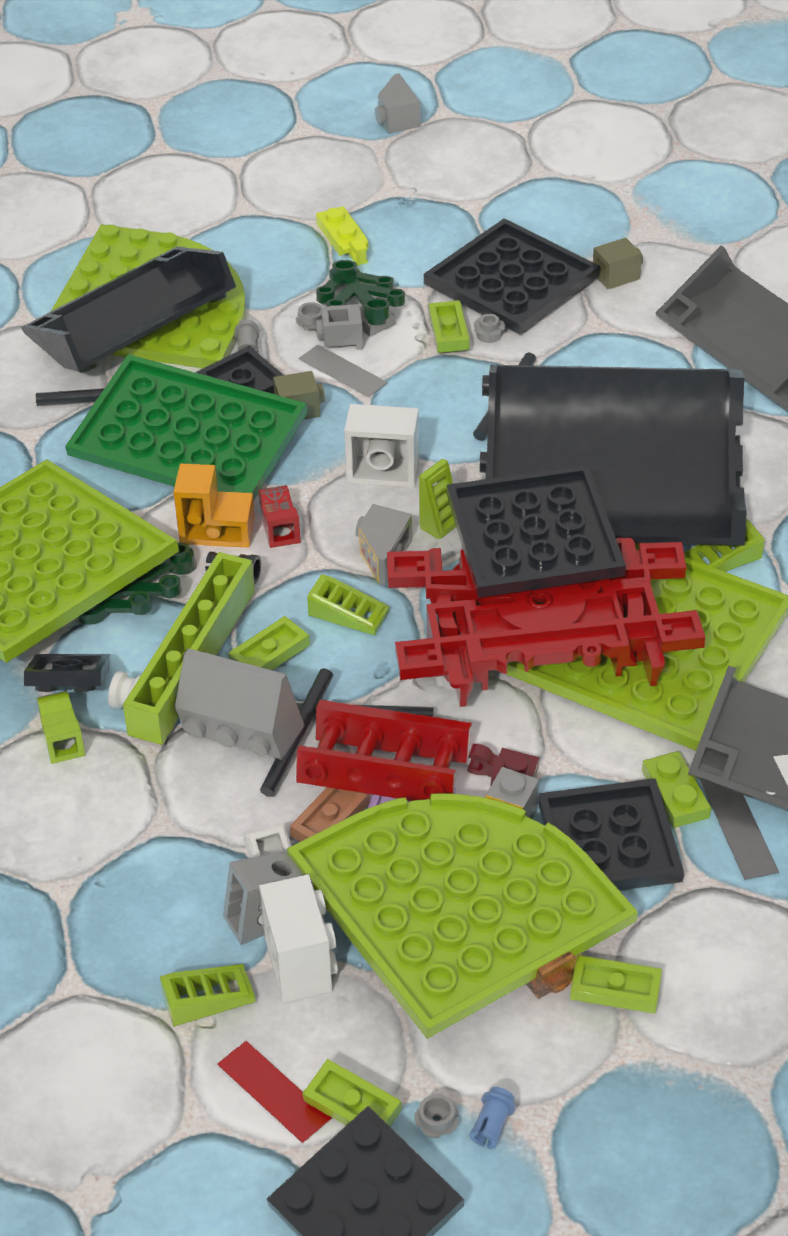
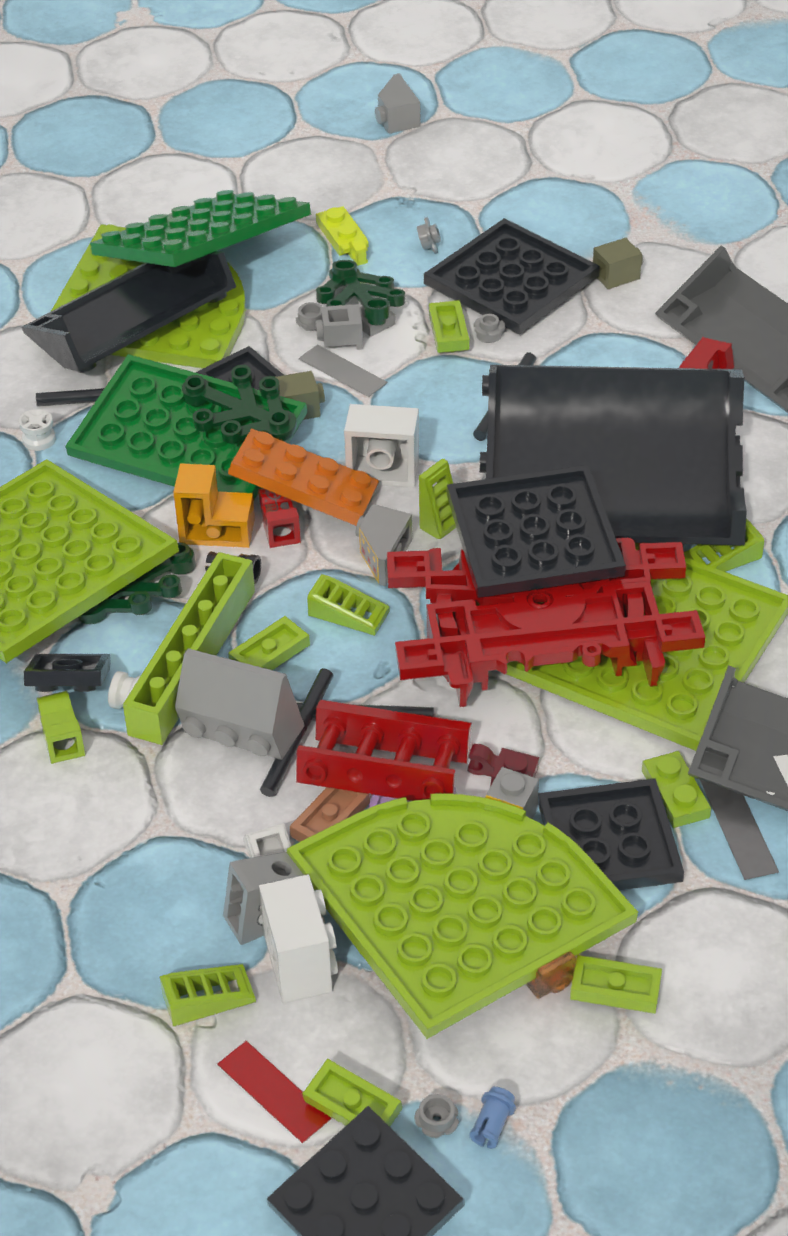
light grey pin [234,319,260,353] -> none
none -> white wheel [19,409,56,451]
none -> green plate [90,190,311,267]
none -> dark green plant [182,365,297,444]
none -> orange plate [228,428,379,526]
none -> light grey plate [417,217,441,253]
none -> red leg [679,337,734,369]

